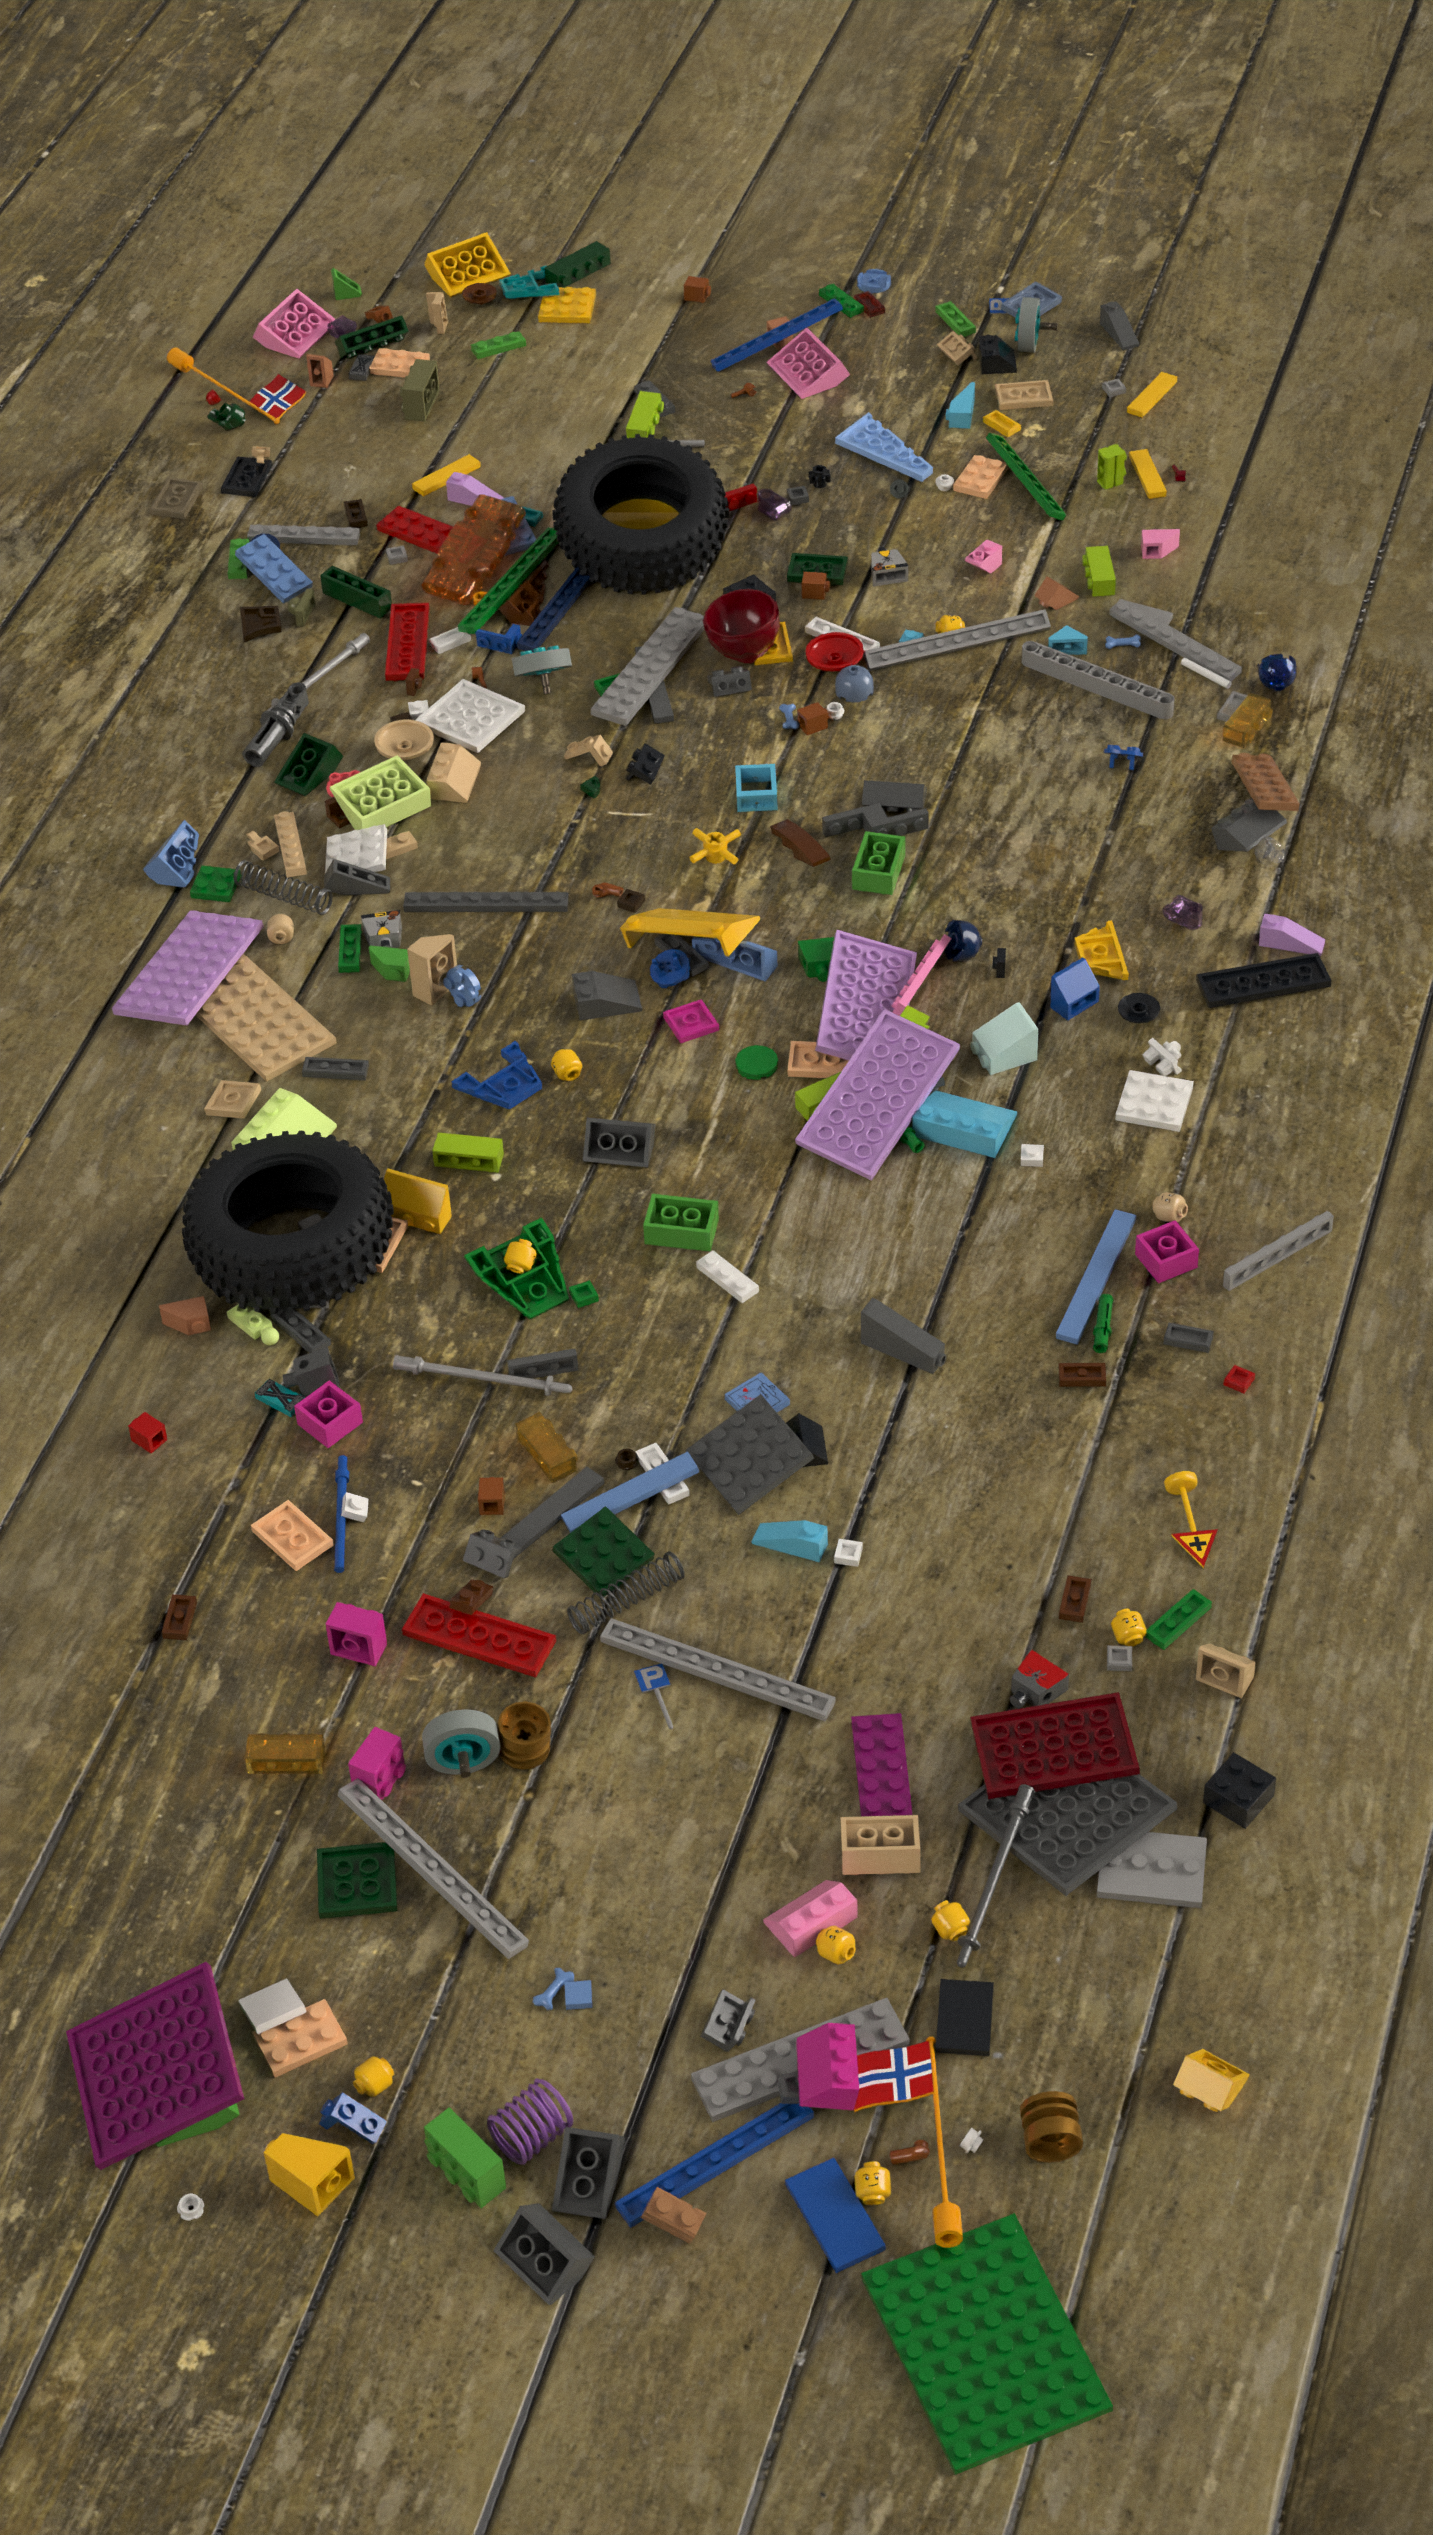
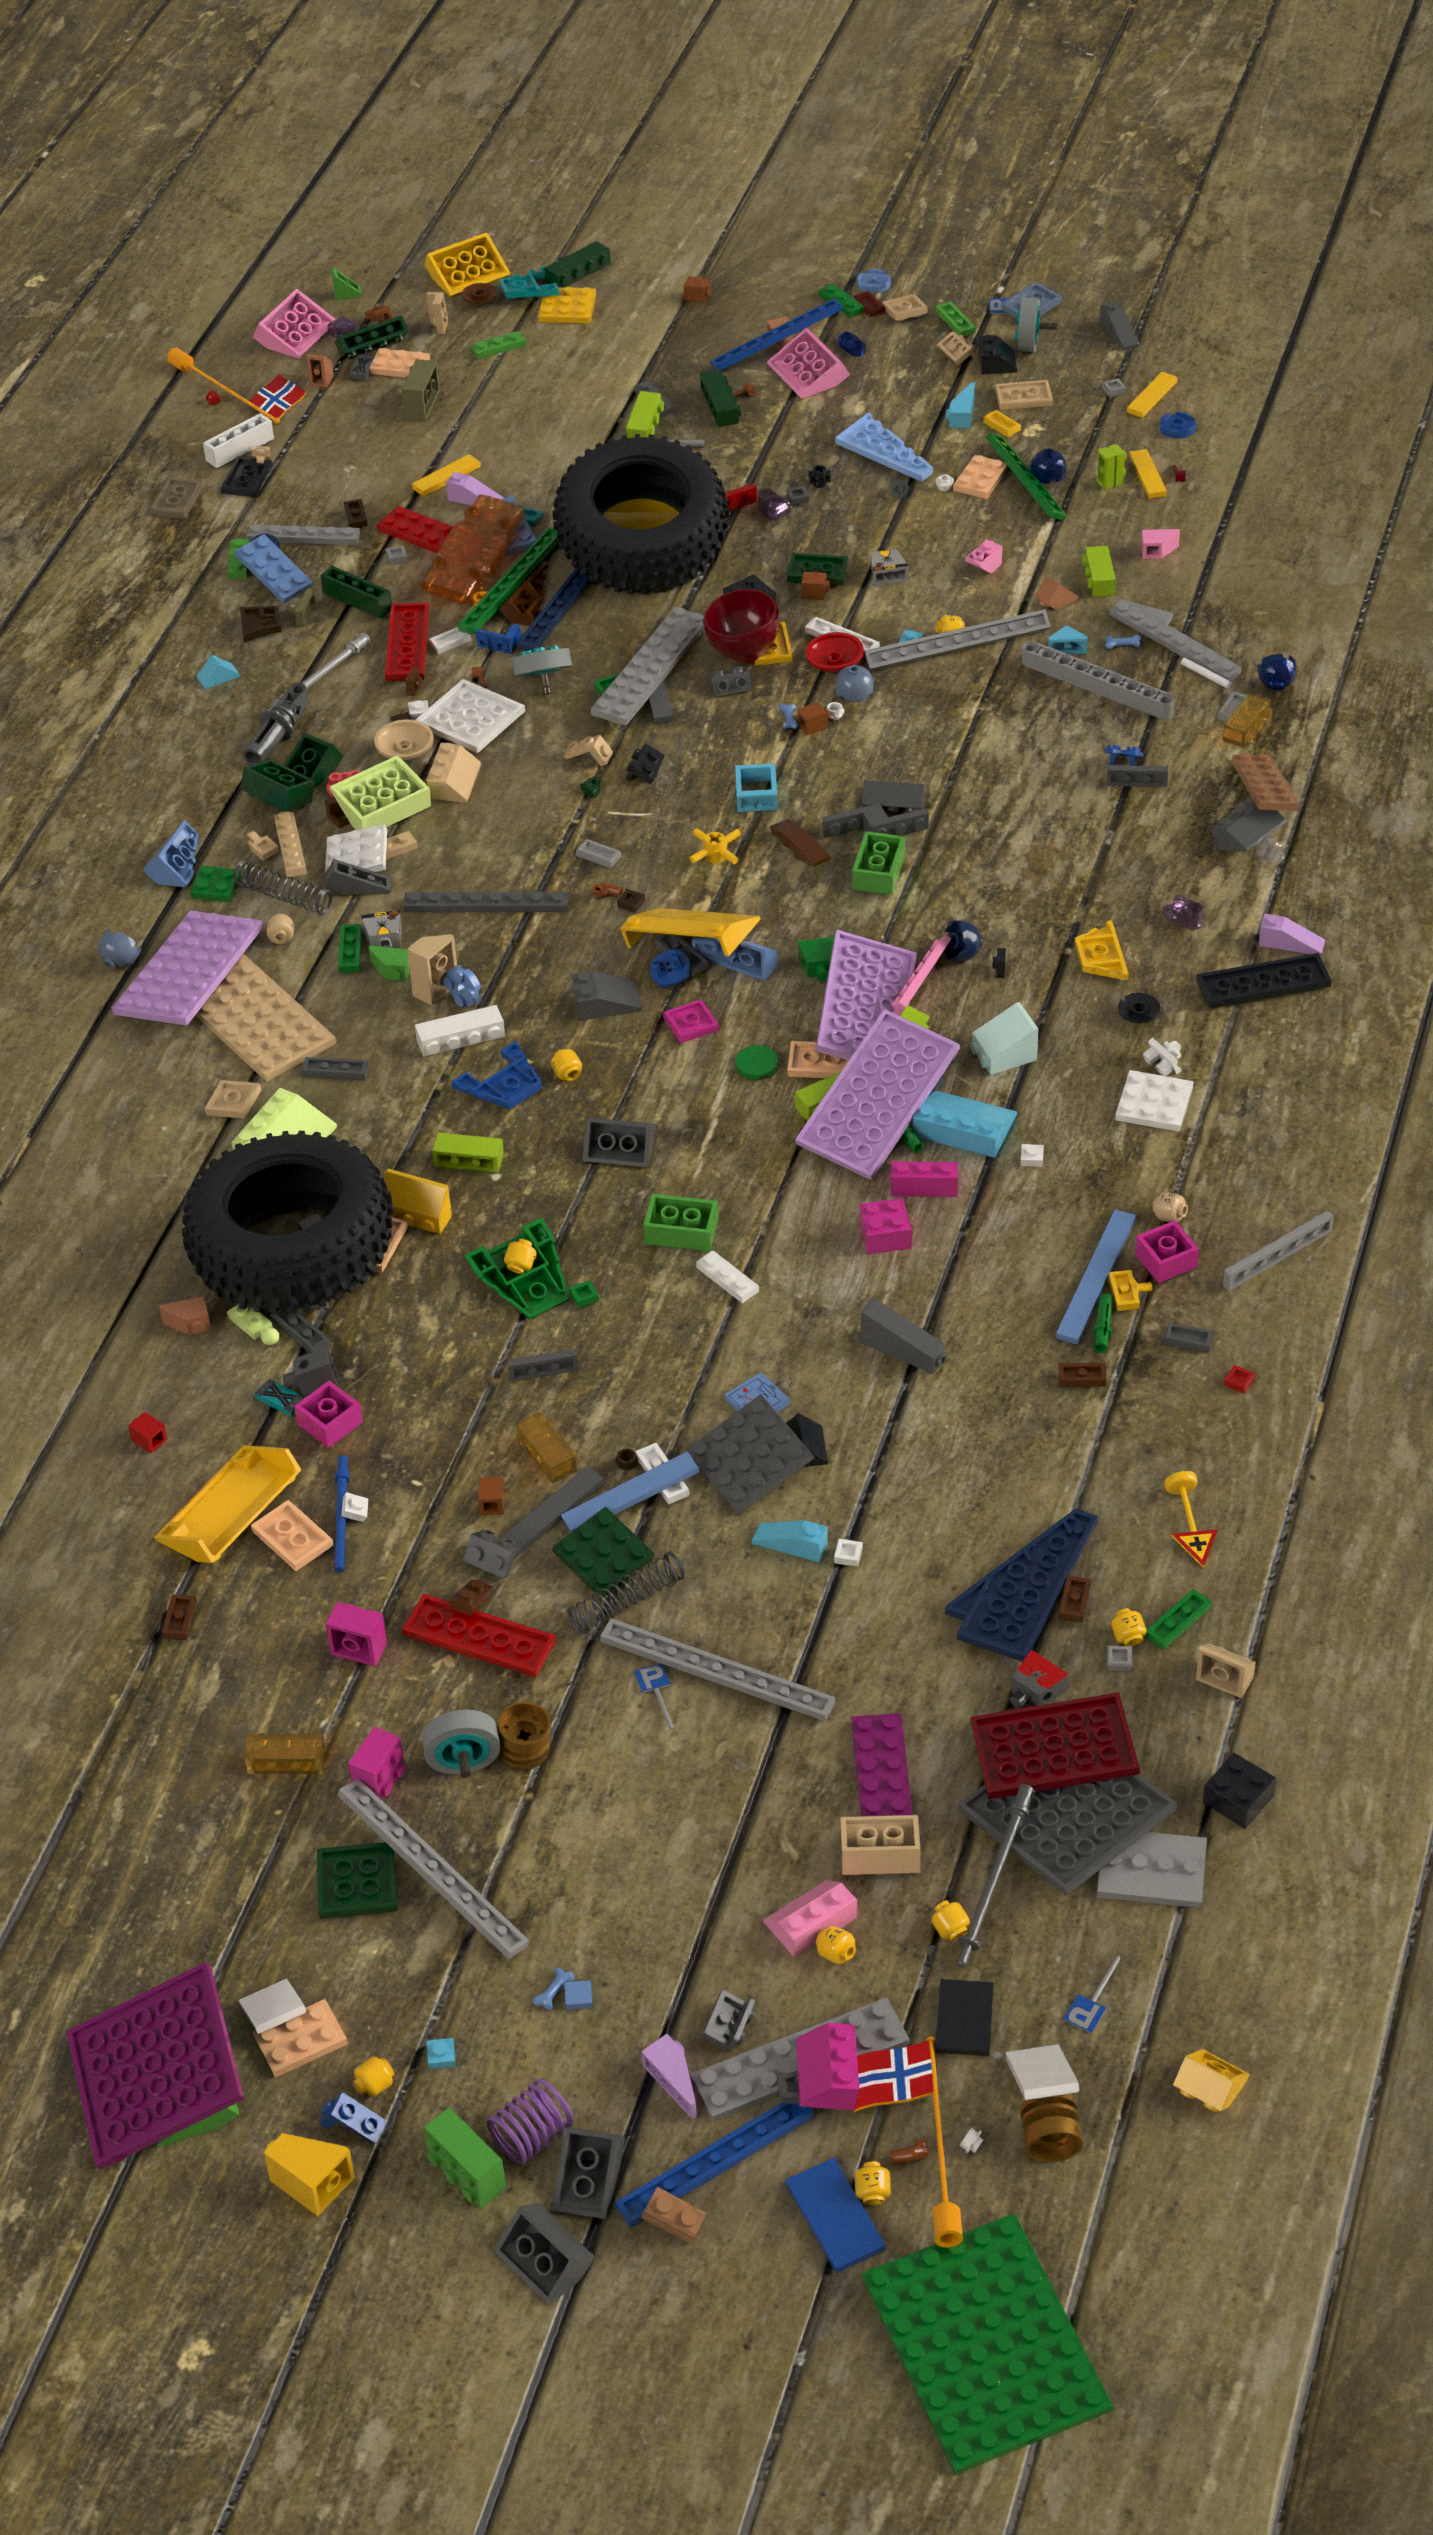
white plate [177,2194,204,2221] -> none
dark green head [207,402,246,431] -> none
light grey bar [393,1355,572,1396] -> none
slope [1050,957,1100,1021] -> none
none -> sand blue cylinder [98,929,141,969]
none -> yellow slope [154,1445,301,1563]
none -> medium azure slope [197,655,240,689]
none -> white brick [203,413,274,468]
none -> dark green brick [241,759,315,812]
none -> white brick [415,1005,505,1057]
none -> medium azure plate [427,2038,456,2069]
none -> light grey tile [576,839,621,868]
none -> lavender slope [641,2034,697,2120]
none -> dark green brick [700,369,741,427]
none -> clear blue plate [838,332,866,357]
none -> dark pink brick [859,1198,912,1254]
none -> tan plate [882,294,928,321]
none -> dark pink slope [891,1161,958,1197]
none -> dark blue wing [945,1509,1098,1662]
none -> white tile [1005,2044,1079,2100]
none -> clear blue cylinder [1030,448,1067,484]
none -> piece [1063,1956,1121,2034]
none -> dark grey plate [1107,765,1168,787]
none -> yellow plate [1108,1270,1152,1311]
none -> blue tile [1160,412,1196,438]

